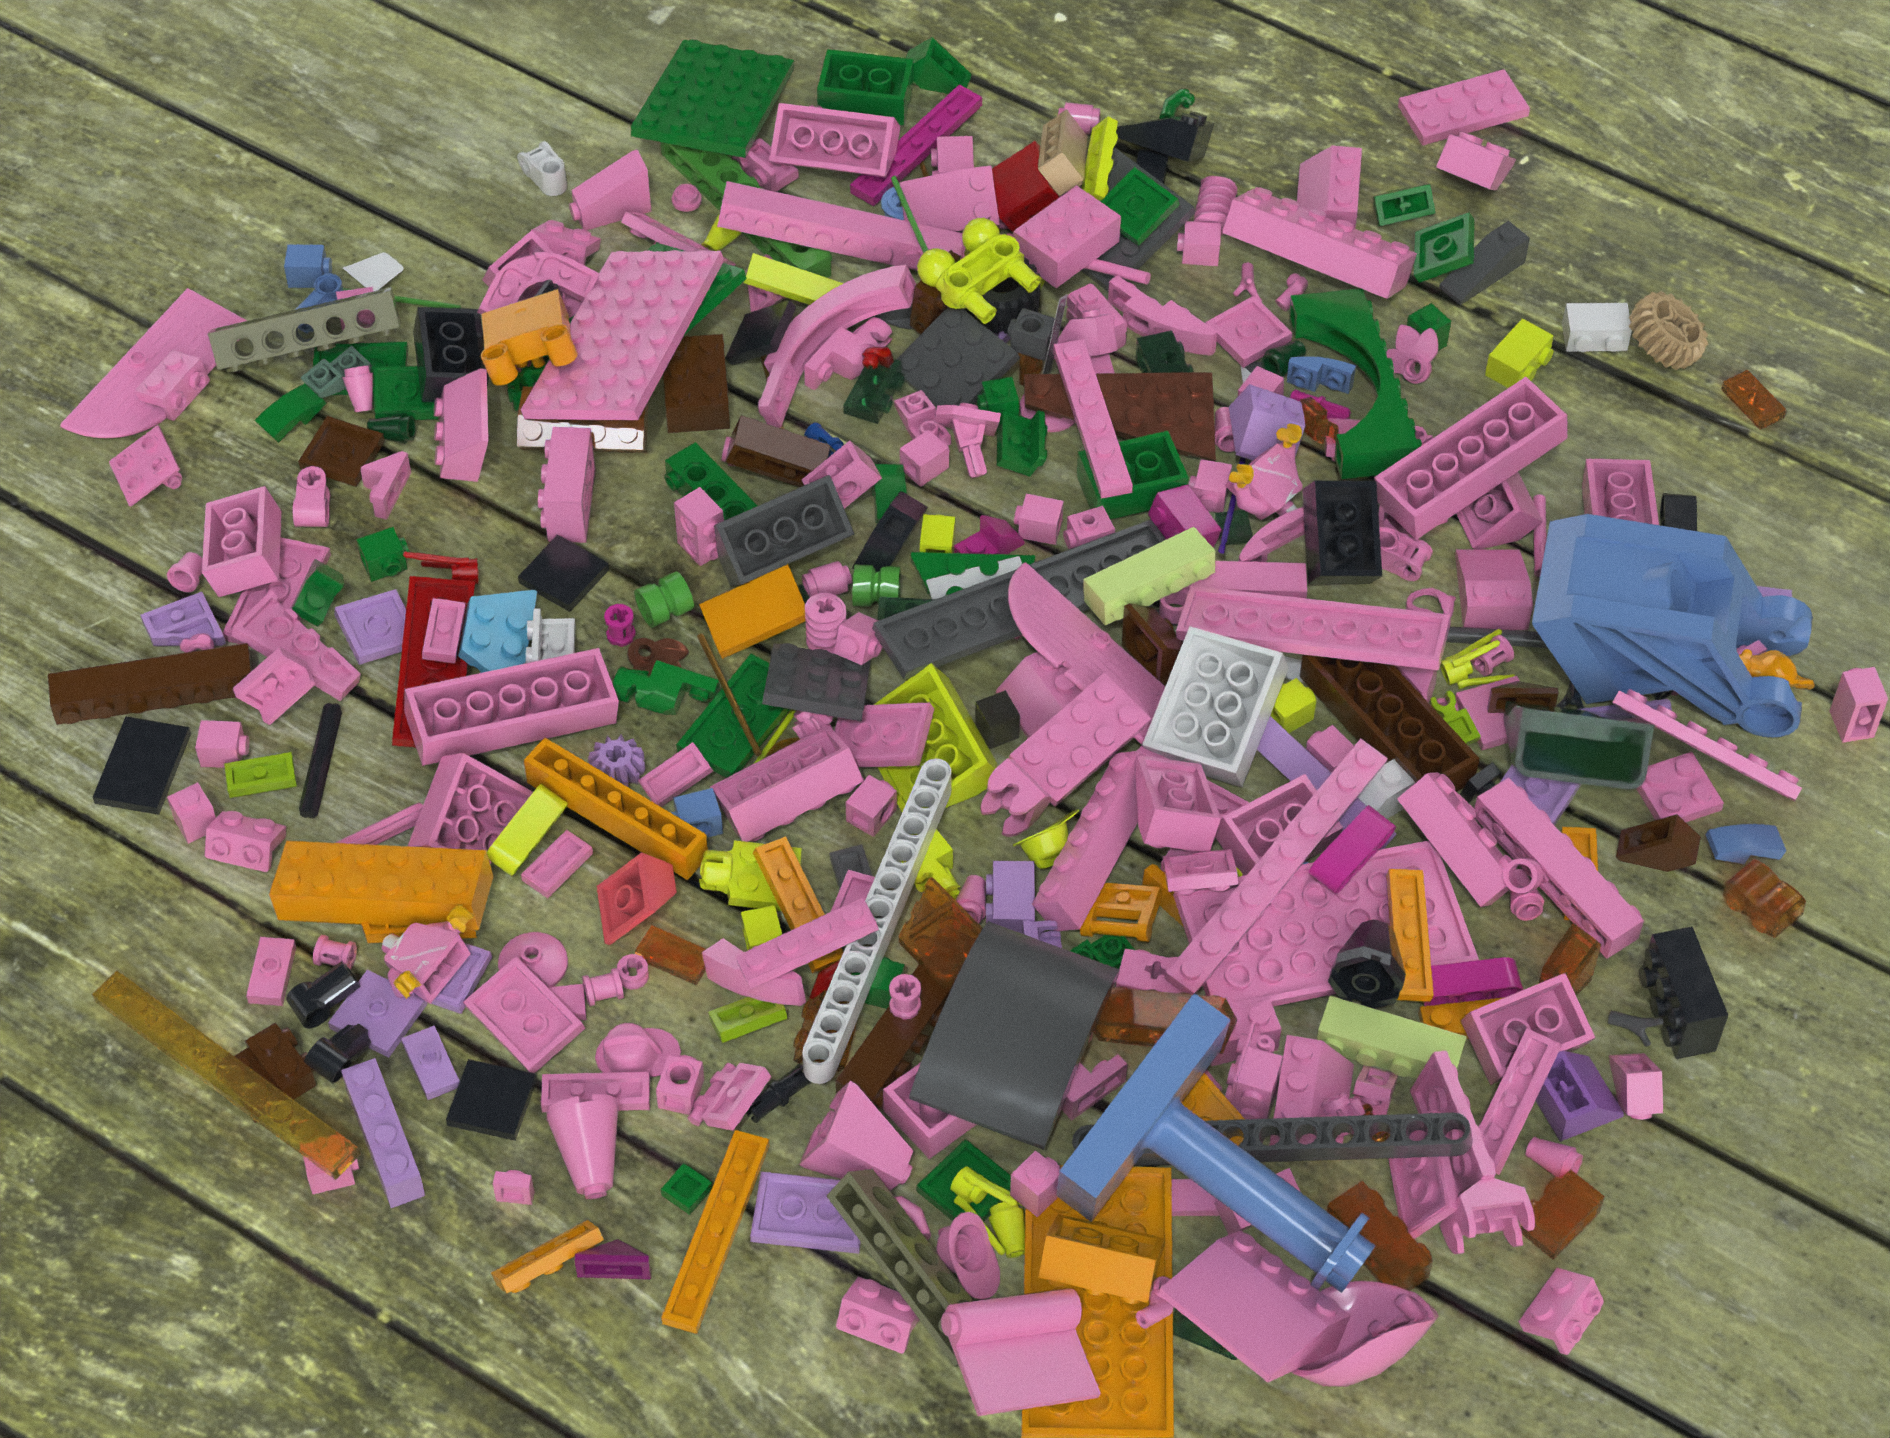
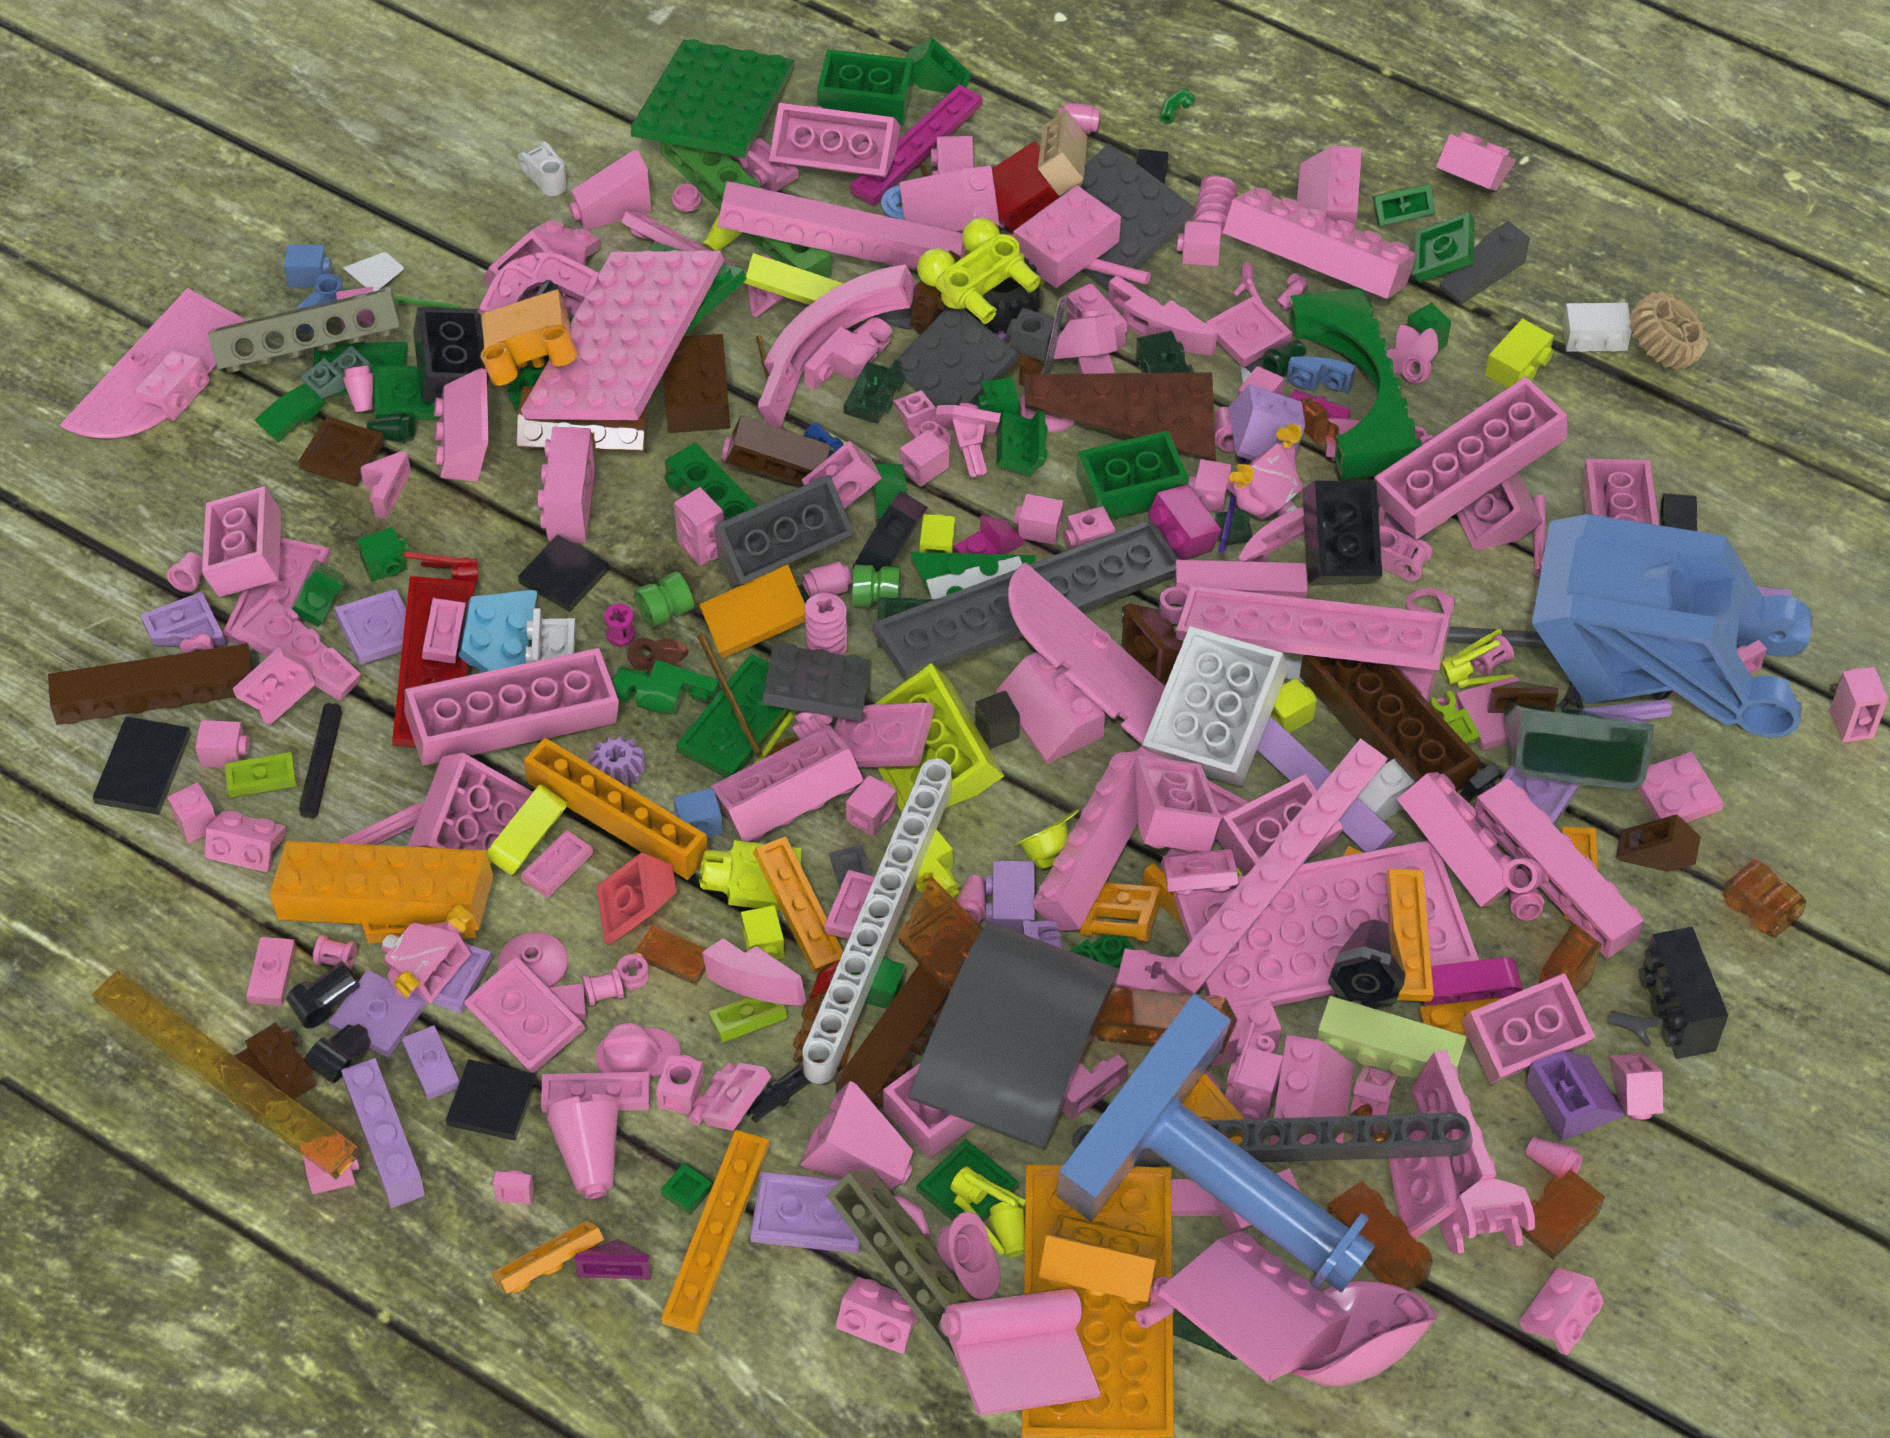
bright pink hinge [109,425,182,507] -> none
bright pink piece [293,466,330,527] -> none
bright pink tile [638,742,713,807] -> none
black tile [725,300,796,365] -> none
bright pink plate [735,897,879,990] -> none
bright pink brick [834,612,882,665] -> none
red arm [862,347,895,370] -> none
bright pink bush [889,974,921,1020] -> none
bright green piece [891,176,928,253] -> none
bright pink hinge [980,672,1152,837] -> none
bright pink brick [1010,1150,1061,1217] -> none
bright pink plate [1053,339,1133,499] -> none
neon yellow plate [1081,116,1118,201] -> none
yellowish green brick [1083,527,1215,625] -> none
green plate [1100,167,1180,246] -> none
black slope [1116,111,1215,162] -> none
bright pink brick [1306,725,1354,773] -> none
dark pink beam [1308,805,1397,894] -> none
bright pink gear [1317,1092,1366,1137] -> none
bright pink plate [1398,69,1530,146] -> none
bright pink slope [1455,549,1533,630] -> none
bright pink plate [1479,1028,1562,1175] -> none
bright pink plate [1613,689,1802,802] -> none
medium blue slope [1705,824,1786,864] -> none
clear orange plate [1721,369,1787,430] -> none
light orange animal [1739,649,1815,690] -> none

